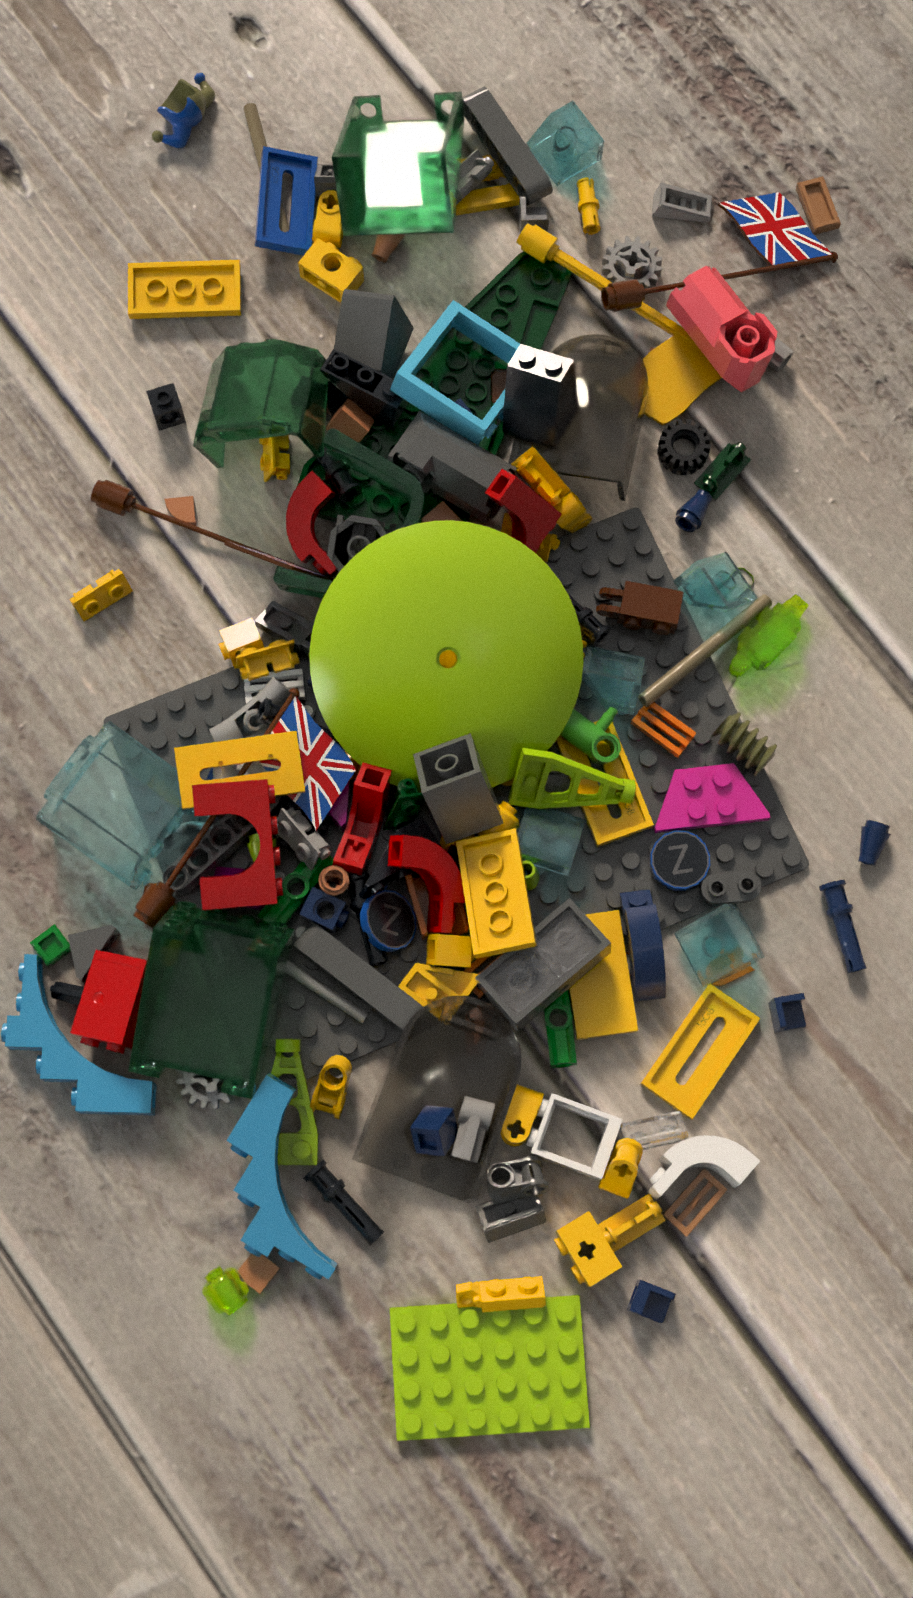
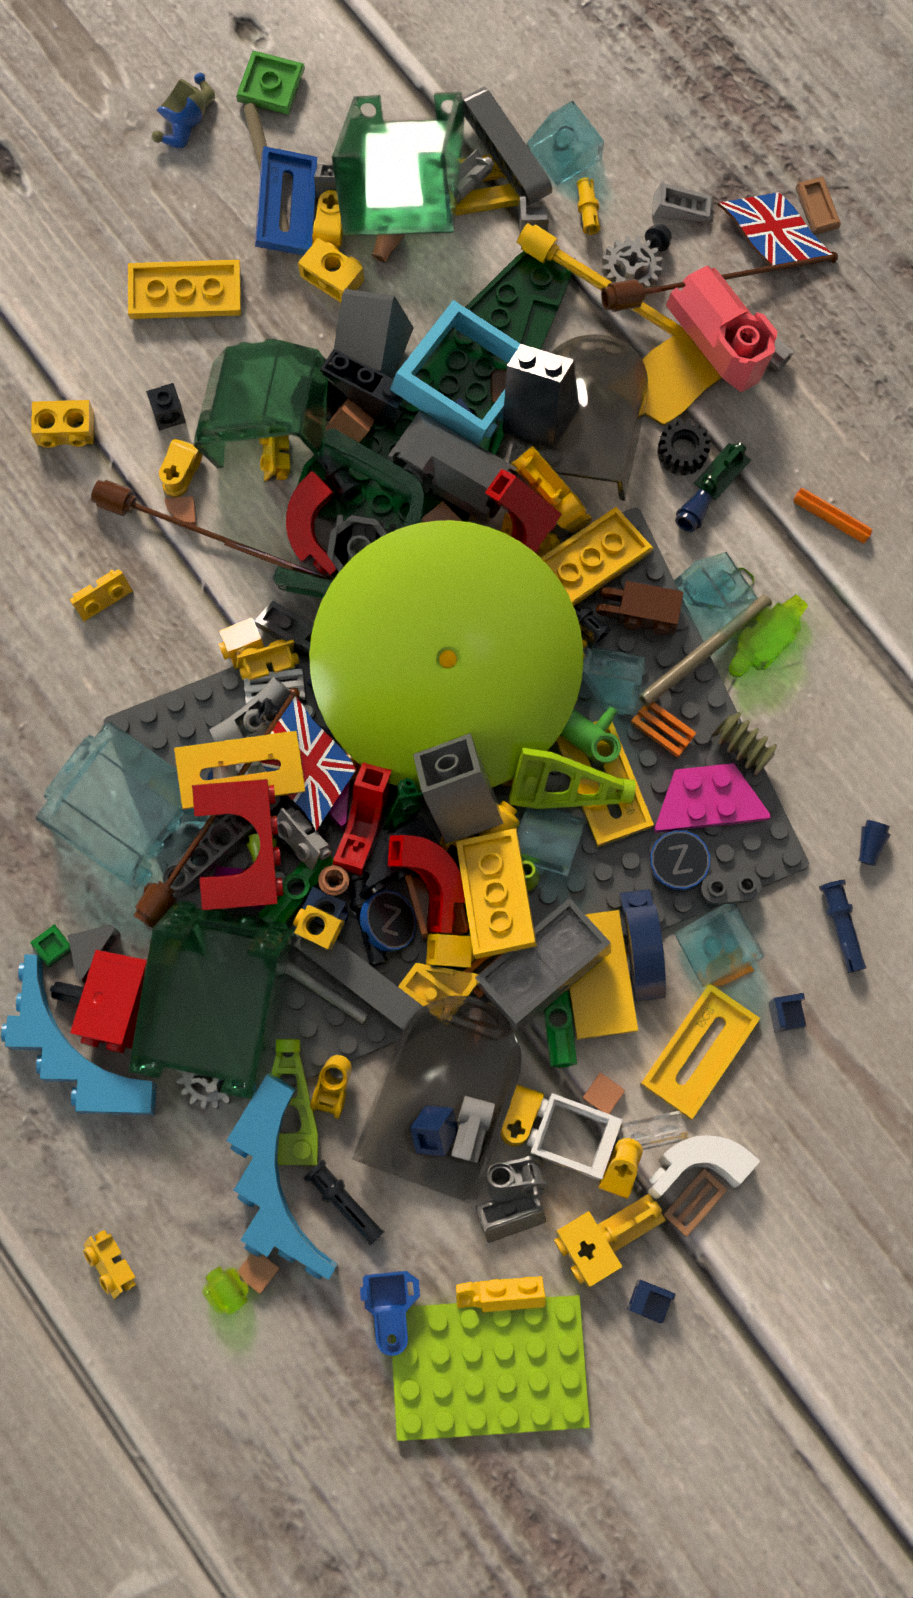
none -> yellow brick [31,400,94,448]
none -> yellow hinge [83,1230,136,1299]
none -> yellow piece [159,438,203,497]
none -> bright green plate [236,50,305,115]
none -> yellow brick [293,905,345,950]
none -> blue piece [360,1271,420,1356]
none -> yellow tile [540,507,653,606]
none -> nougat tile [582,1073,625,1114]
none -> black plate [645,224,672,252]
none -> orange axle [793,488,873,543]

